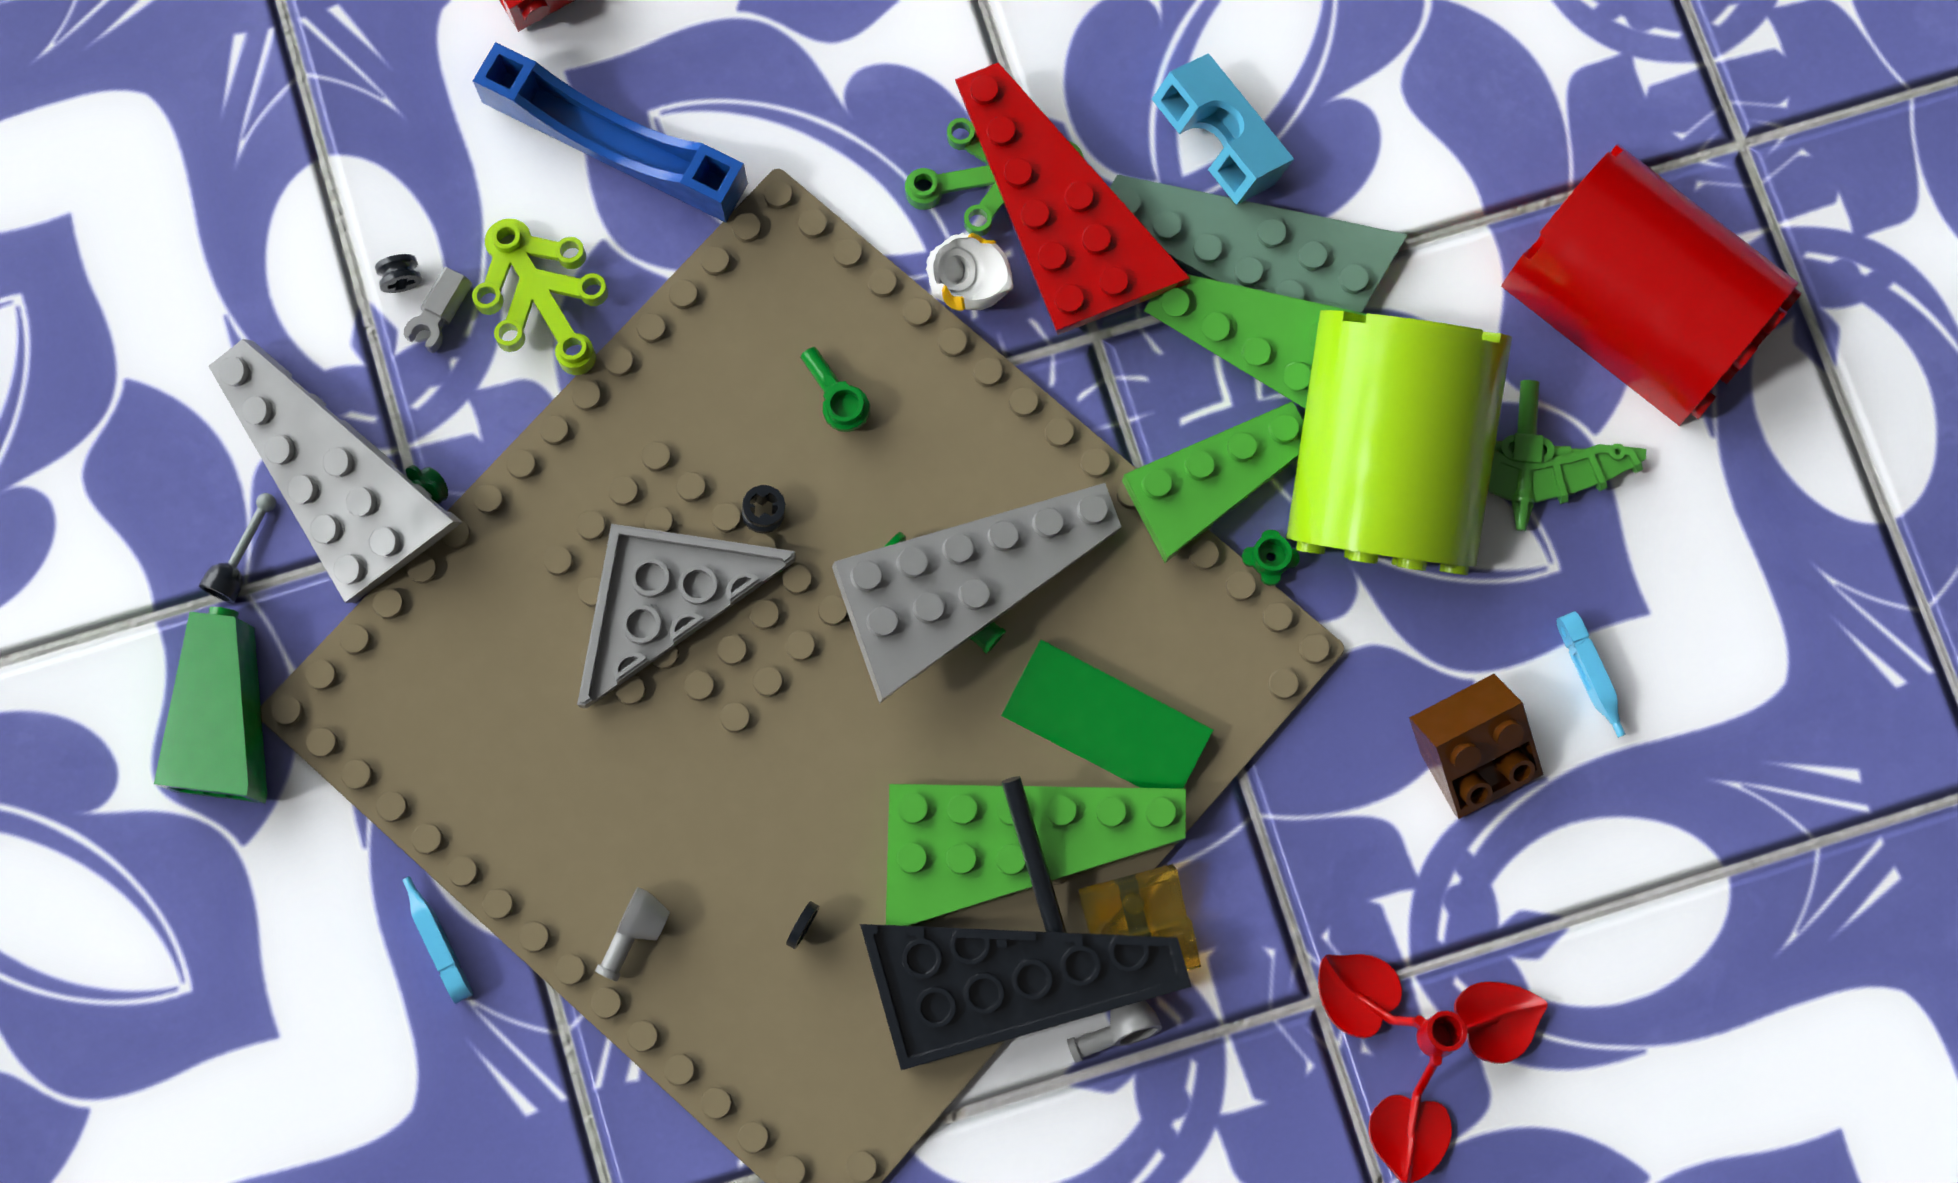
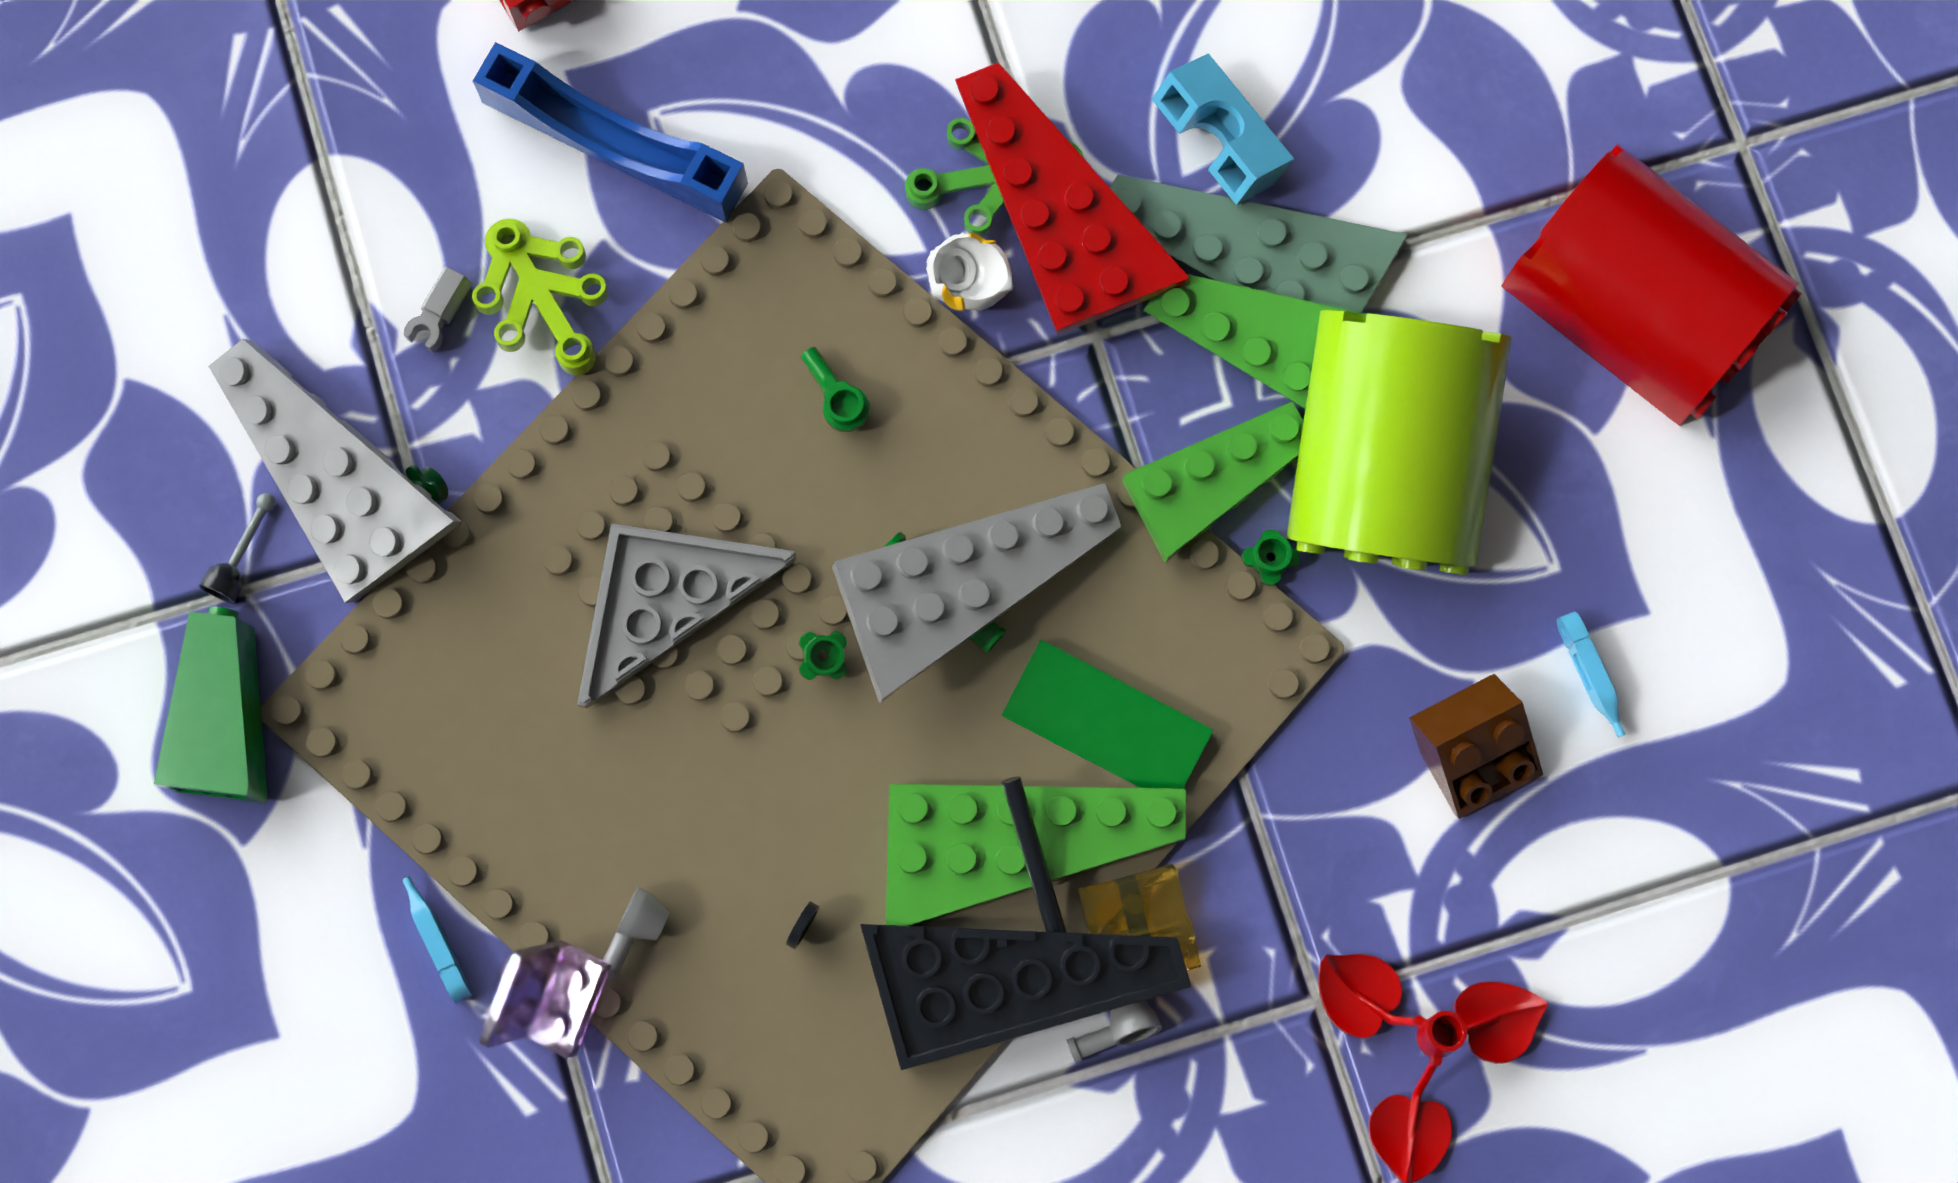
black bush [375,254,422,293] -> none
black bush [742,485,786,534] -> none
bright green bar [1488,380,1647,531] -> none
none -> clear purple bracket [479,940,611,1059]
none -> green plate [799,631,847,680]

